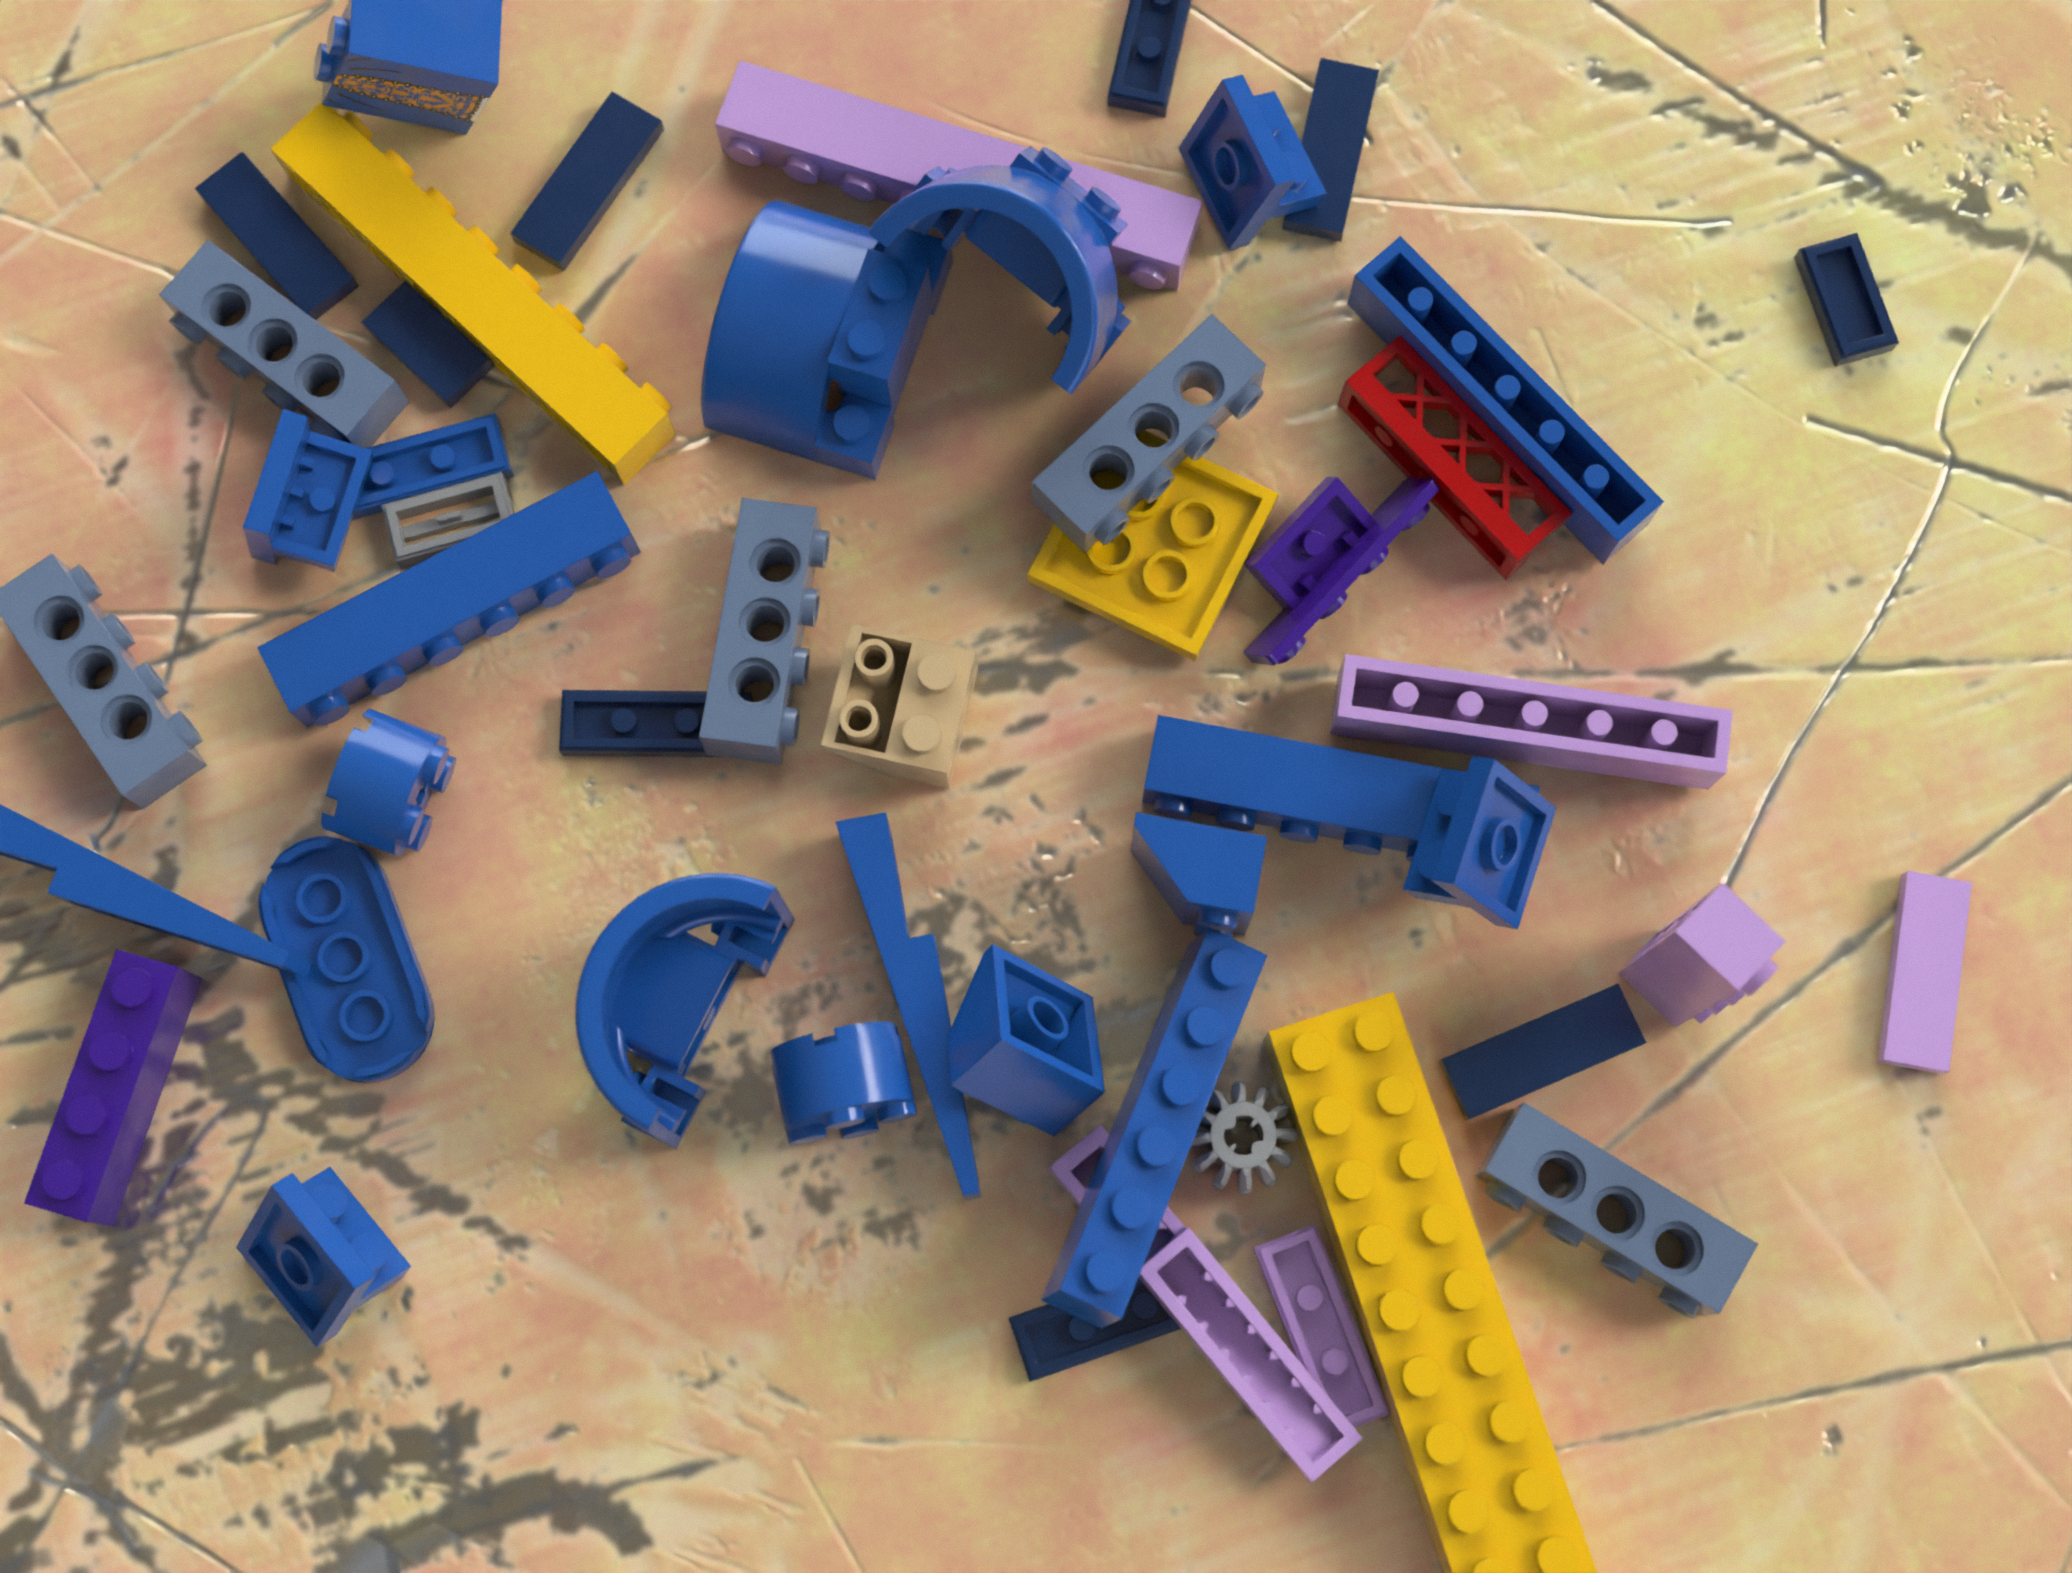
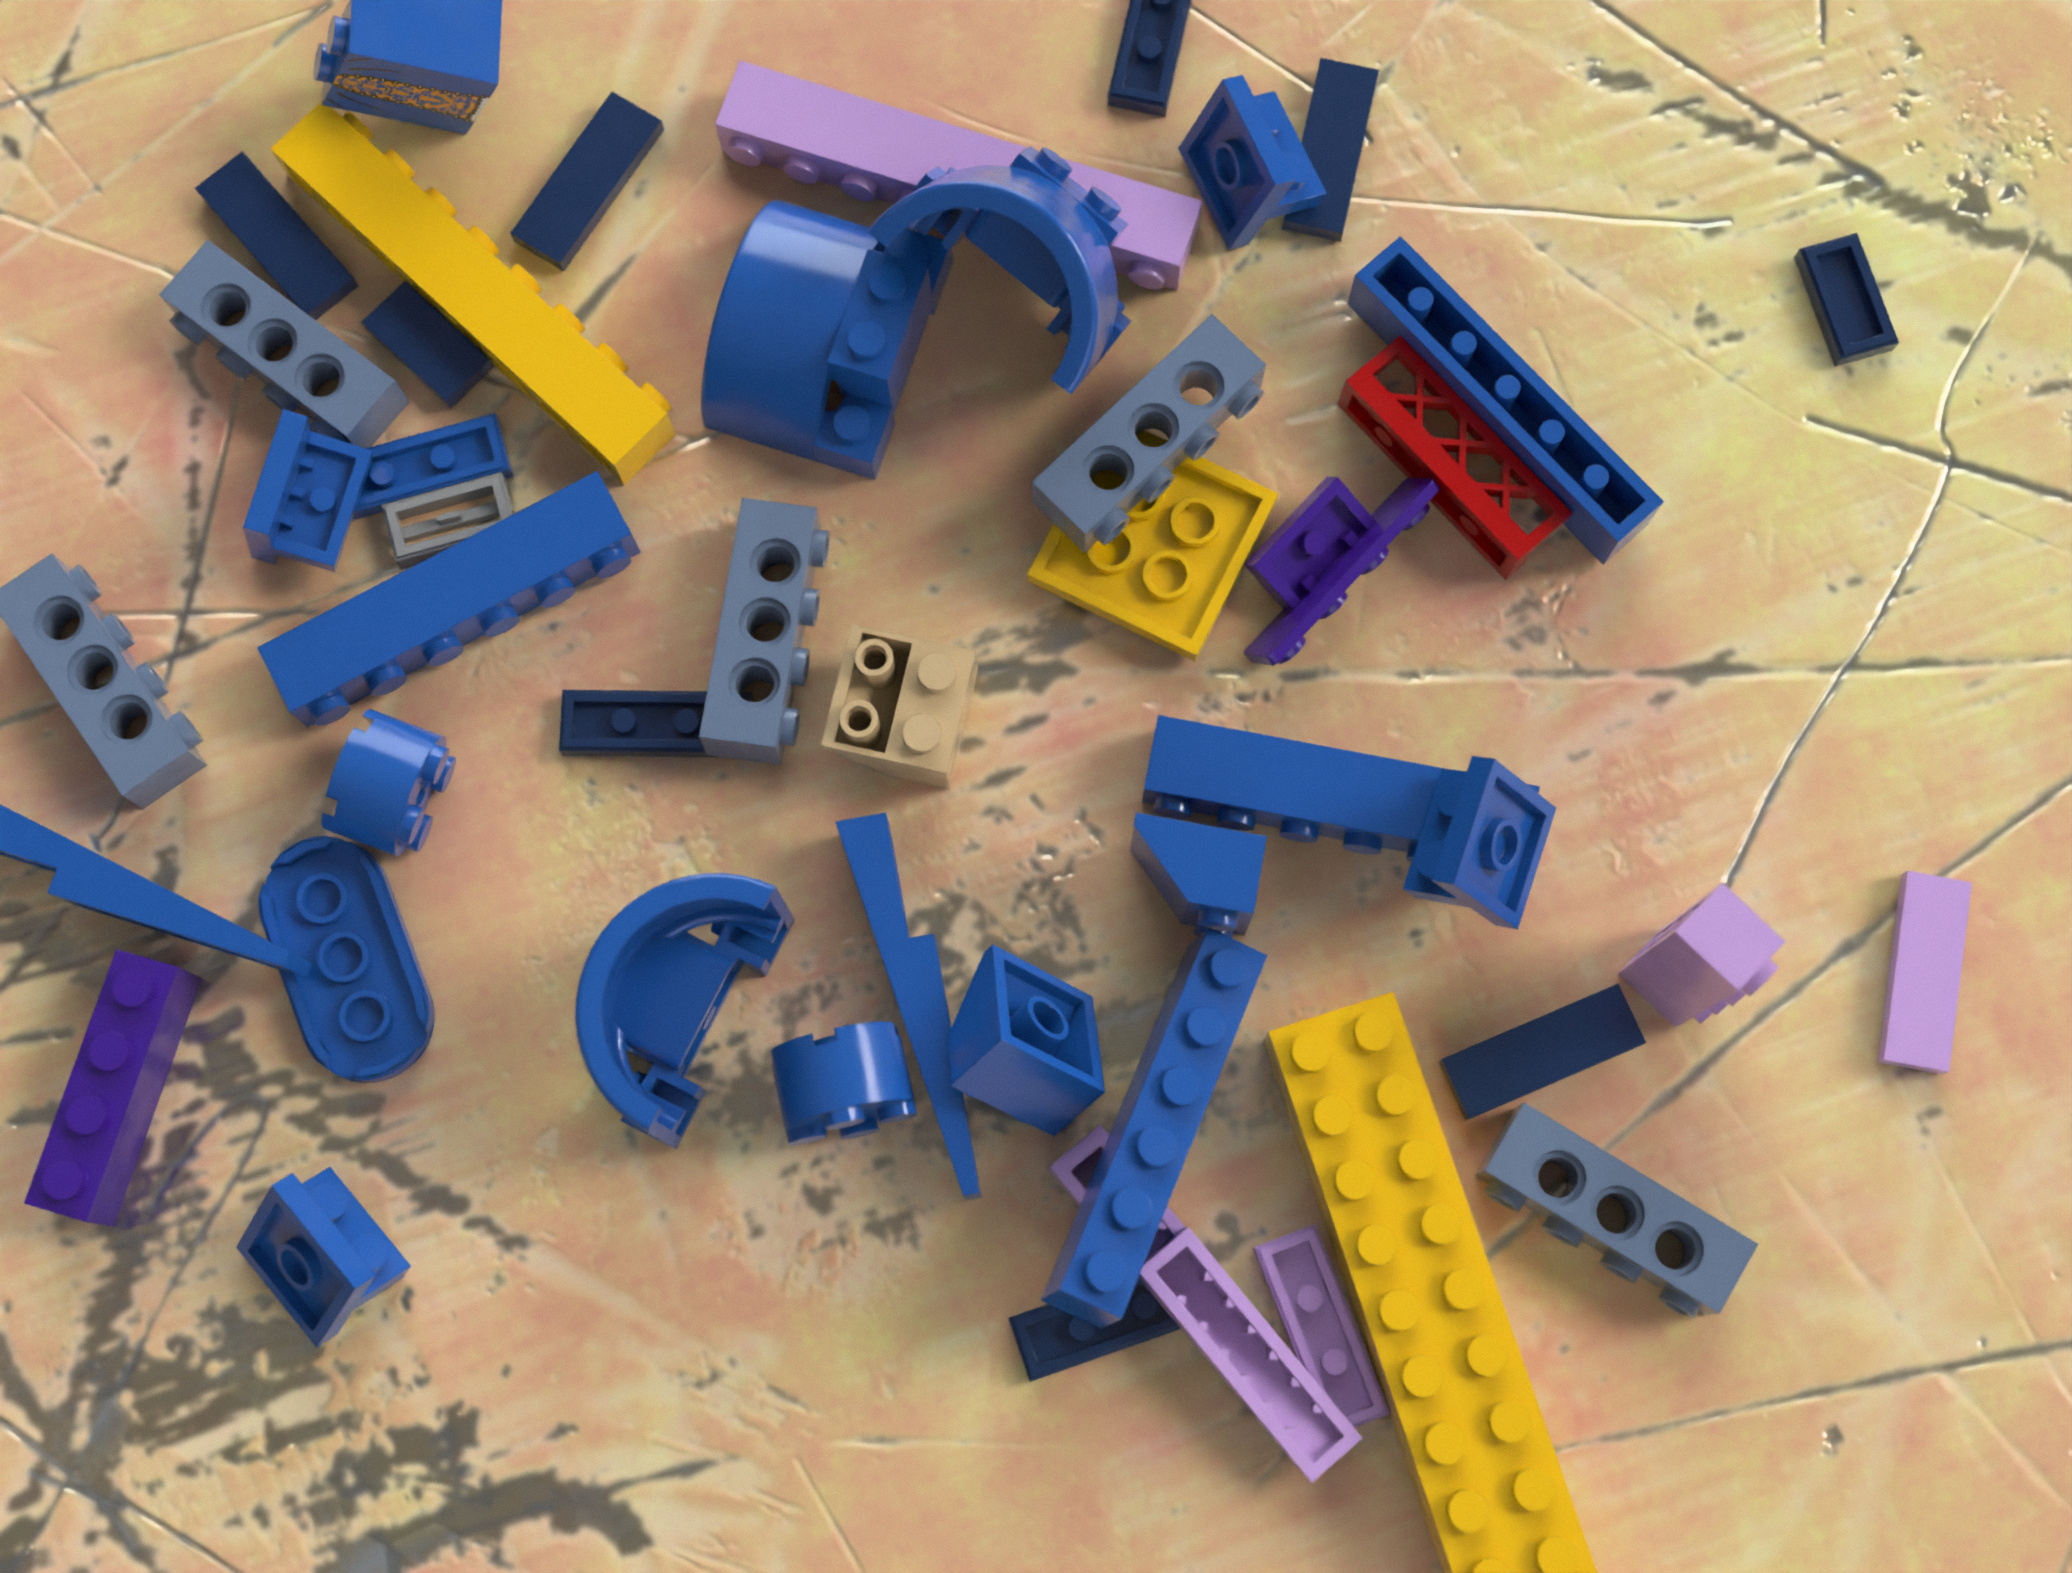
light grey gear [1190,1081,1298,1195] -> none
lavender brick [1330,654,1733,790] -> none

